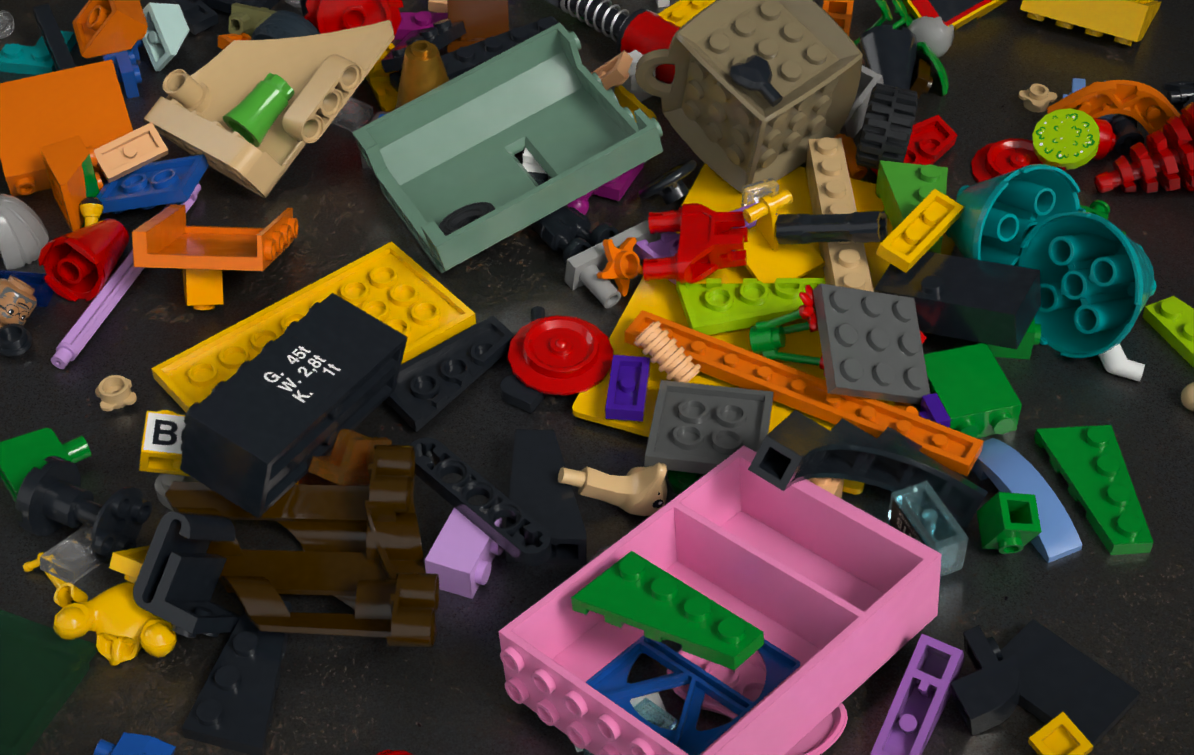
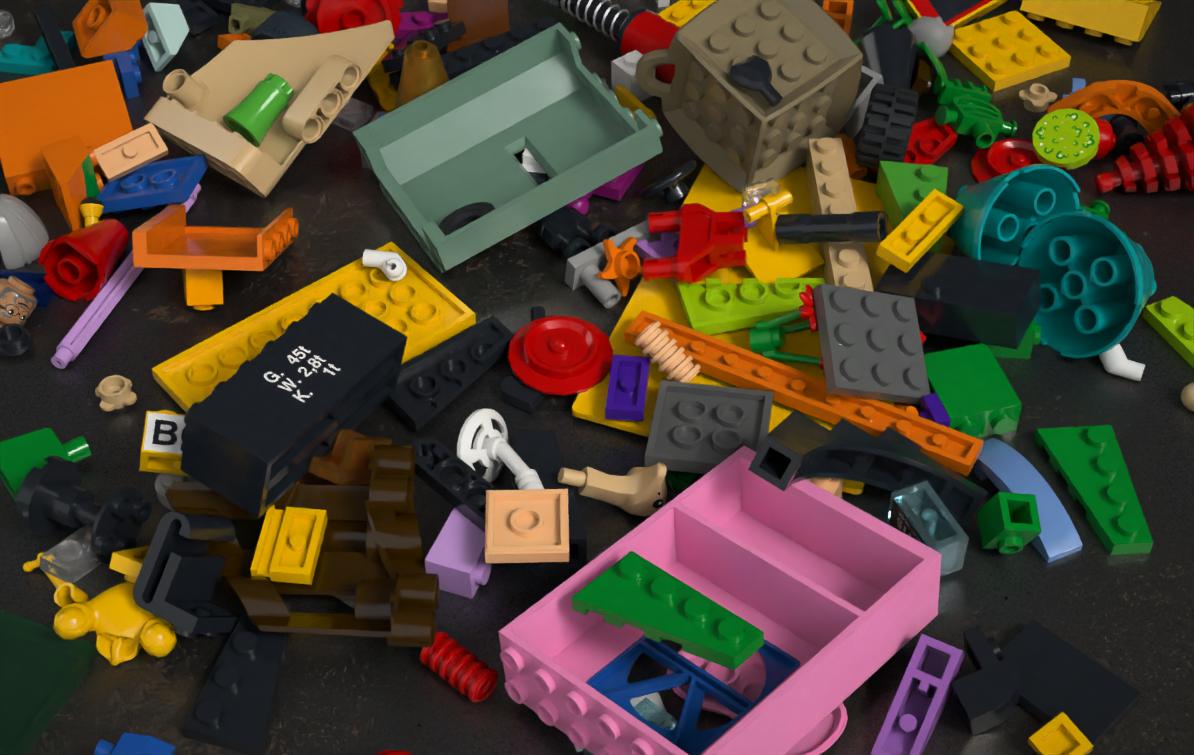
light nougat plate [591,50,633,90] -> none
none -> yellow plate [250,505,328,585]
none -> white arm [362,249,407,281]
none -> red piece [420,631,498,703]
none -> white dish [457,408,544,490]
none -> light nougat tile [485,489,569,564]
none -> green piece [933,75,1017,148]
none -> yellow plate [948,10,1071,92]

